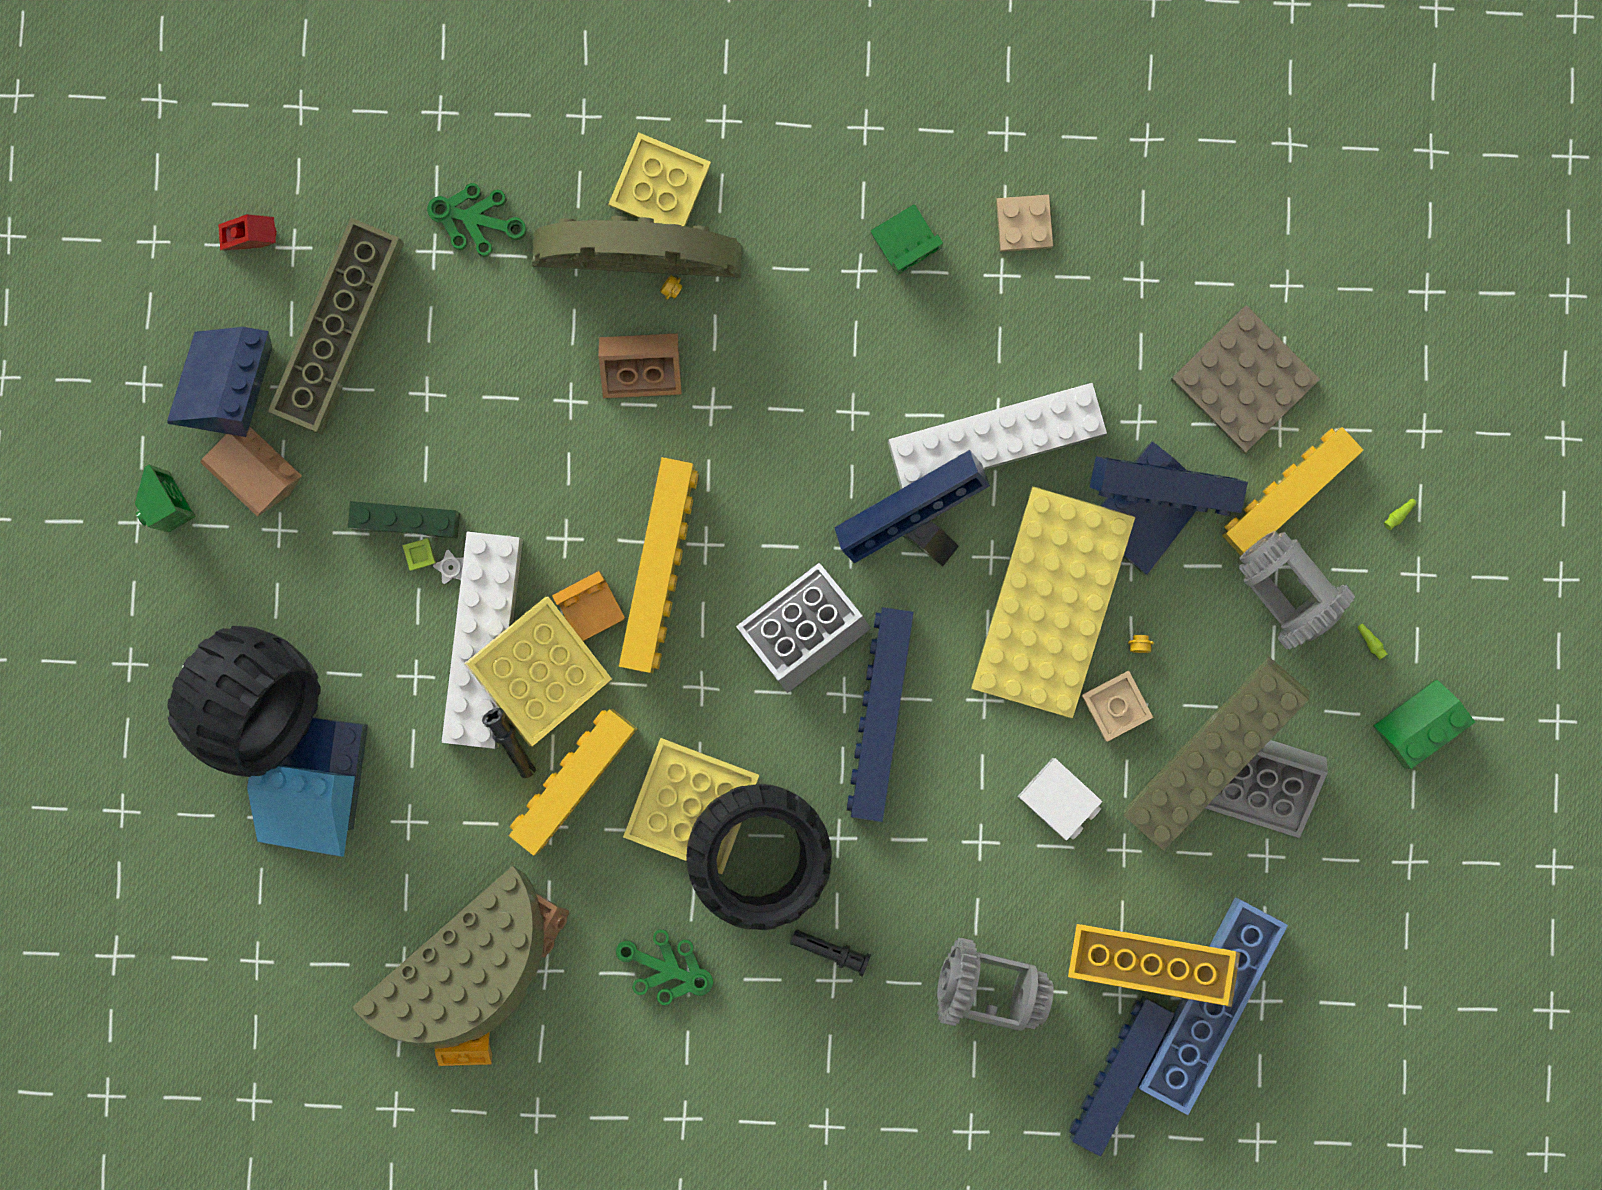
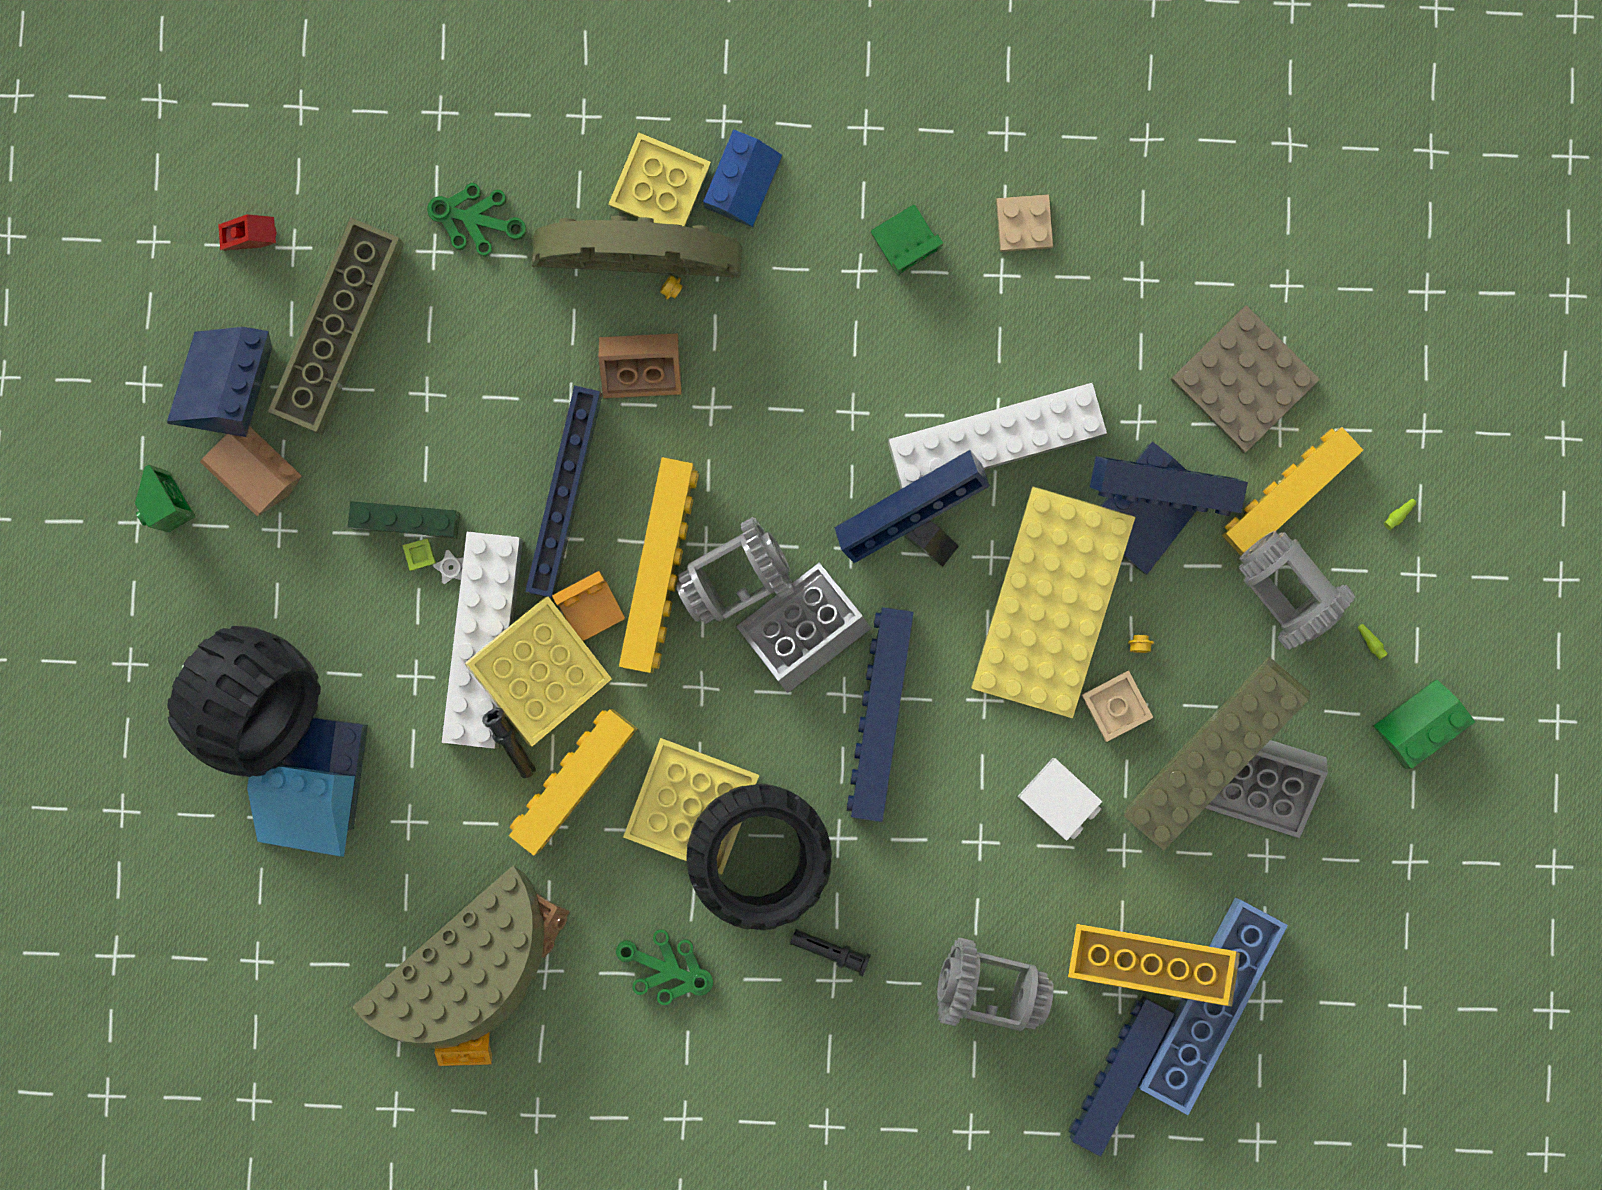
none -> dark blue brick [525,385,603,598]
none -> light grey piece [676,517,795,624]
none -> blue slope [703,129,782,227]

